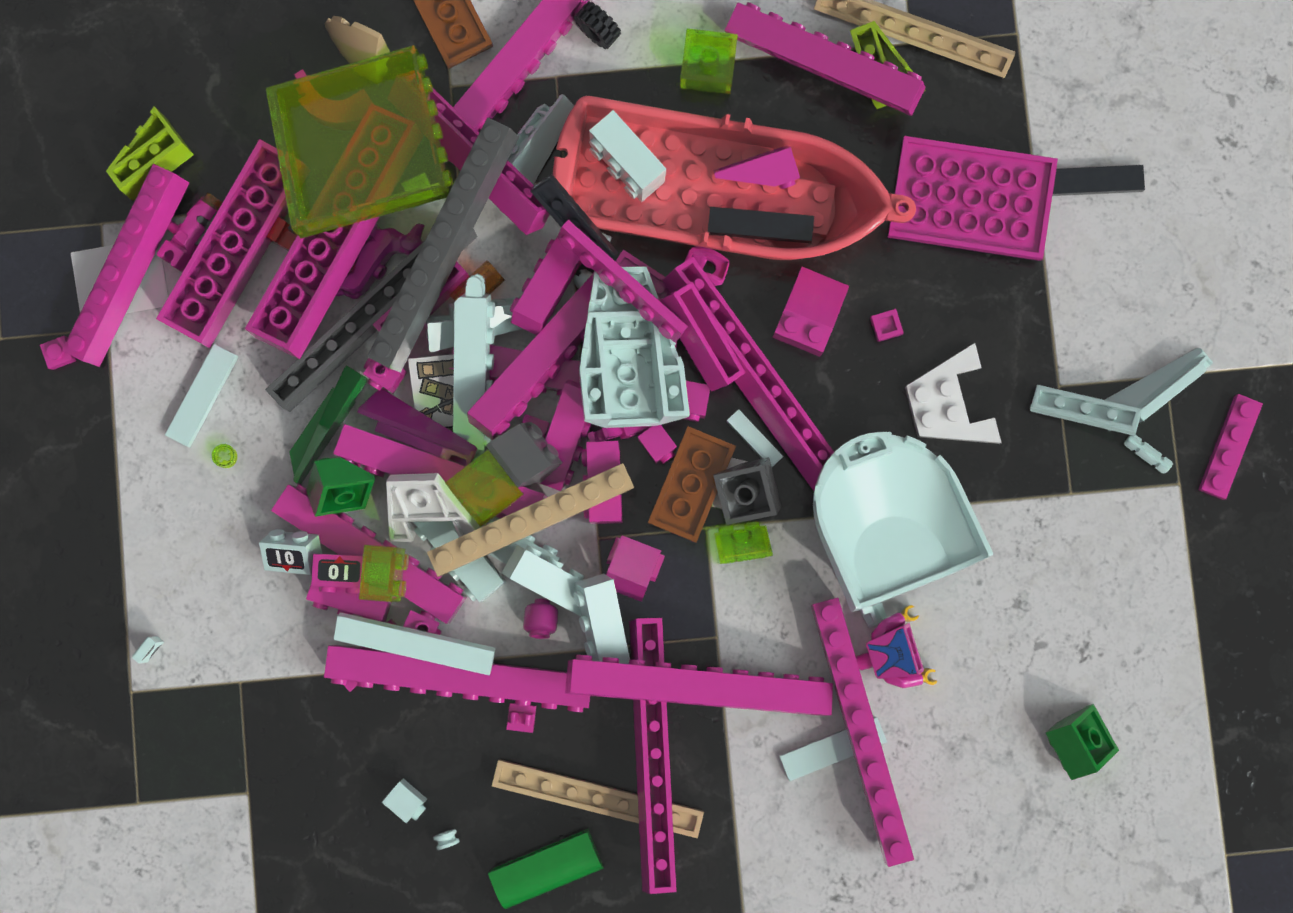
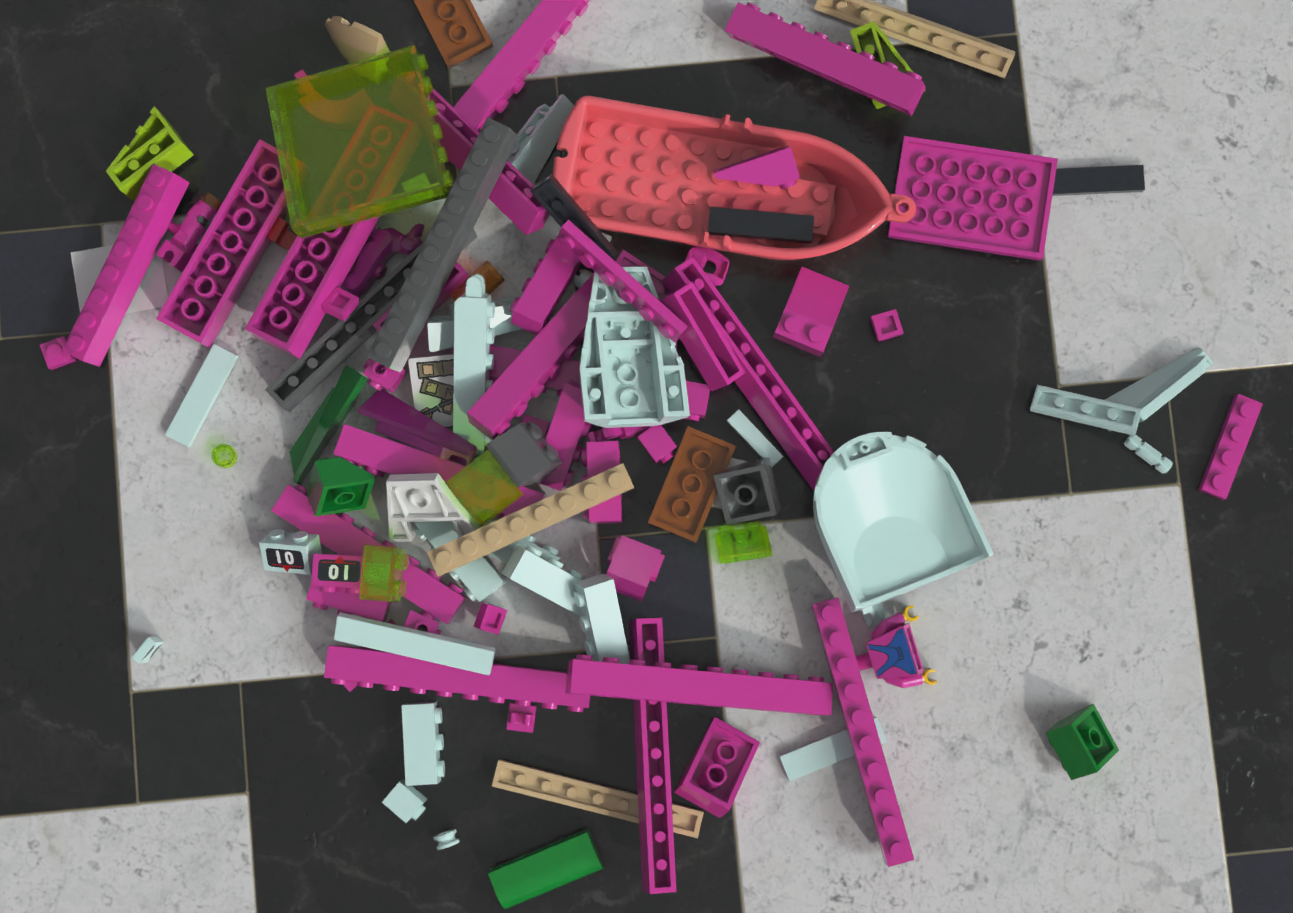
dark pink head [523,599,558,639] -> none
black tyre [574,1,621,50] -> none
light aqua brick [589,110,666,203] -> none
clear neon green brick [680,28,738,94] -> none
white wing [905,343,1001,444] -> none
none -> dark pink plate [321,287,359,321]
none -> light aqua brick [402,702,445,786]
none -> dark pink plate [473,602,508,635]
none -> dark pink slope [674,717,760,818]

